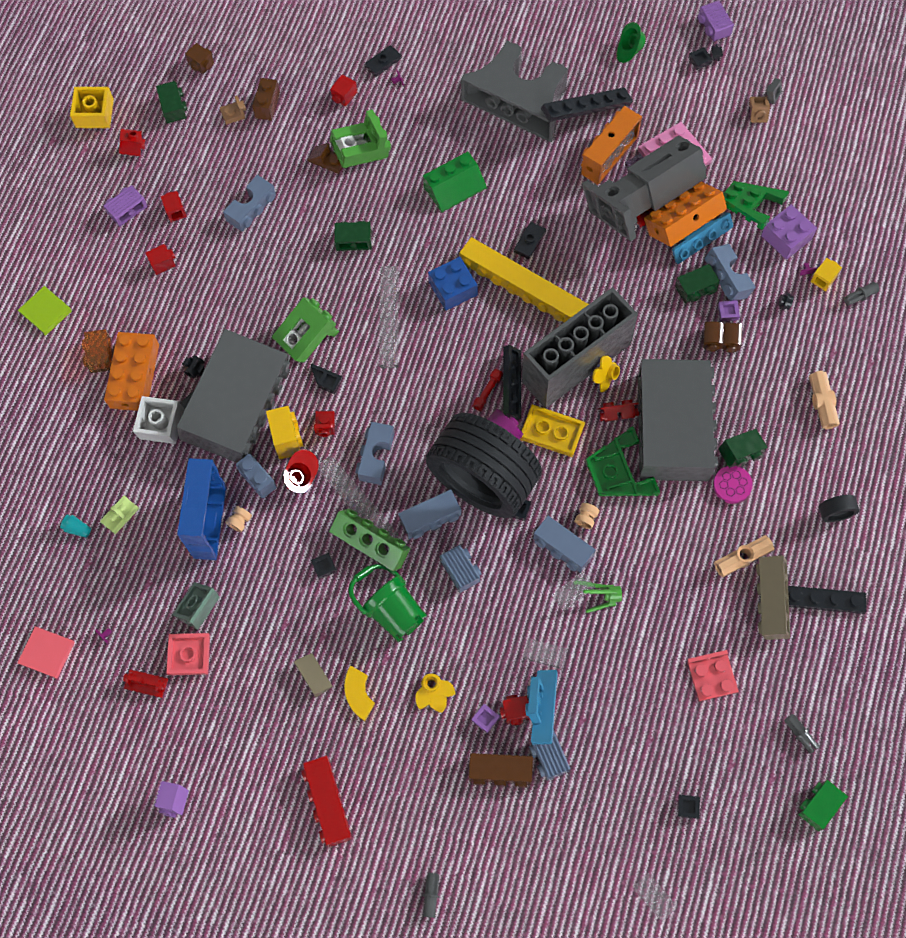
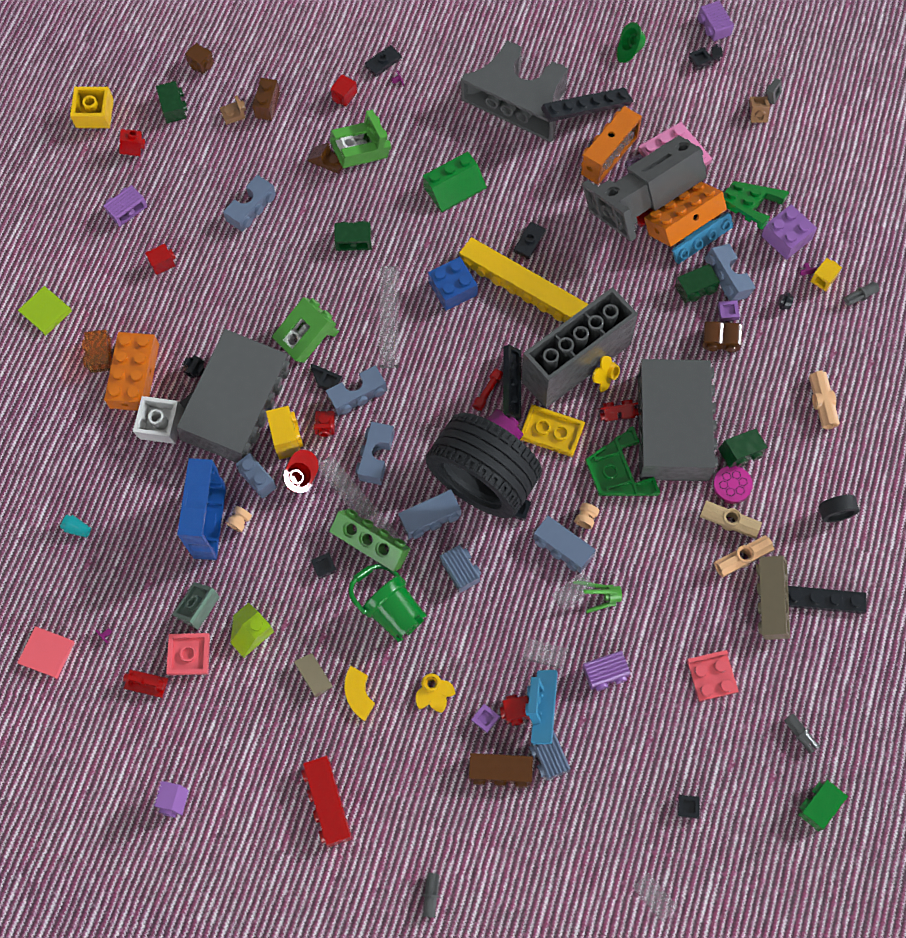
yellowish green hips [100,496,139,535] -> none
red brick [160,190,187,223] -> none
none -> lime slope [230,602,274,658]
none -> sand blue arch [326,365,387,416]
none -> medium lavender brick [582,650,630,691]
none -> tan piece [700,500,762,539]

